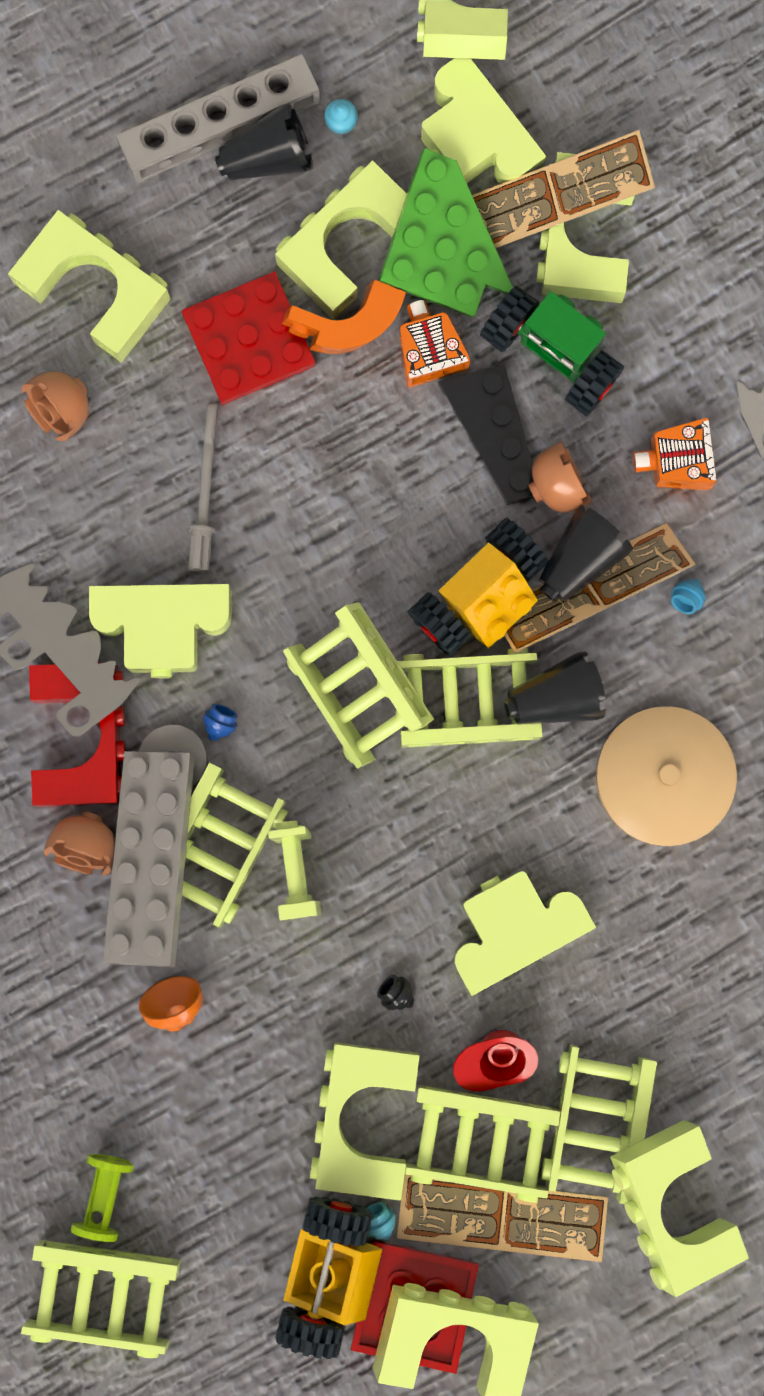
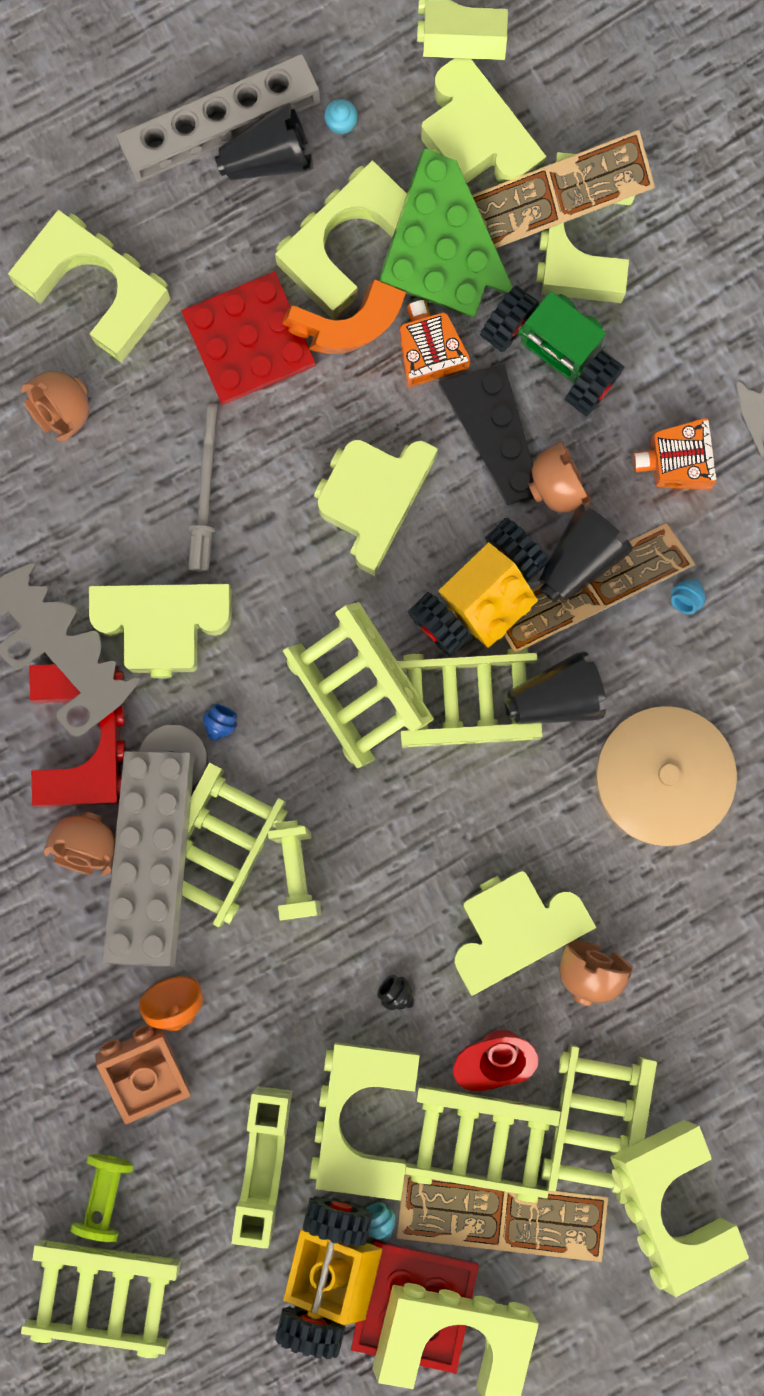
none -> nougat plate [96,1025,191,1125]
none -> yellowish green arch [231,1086,292,1249]
none -> yellowish green brick [314,440,438,576]
none -> nougat cylinder [559,940,633,1006]

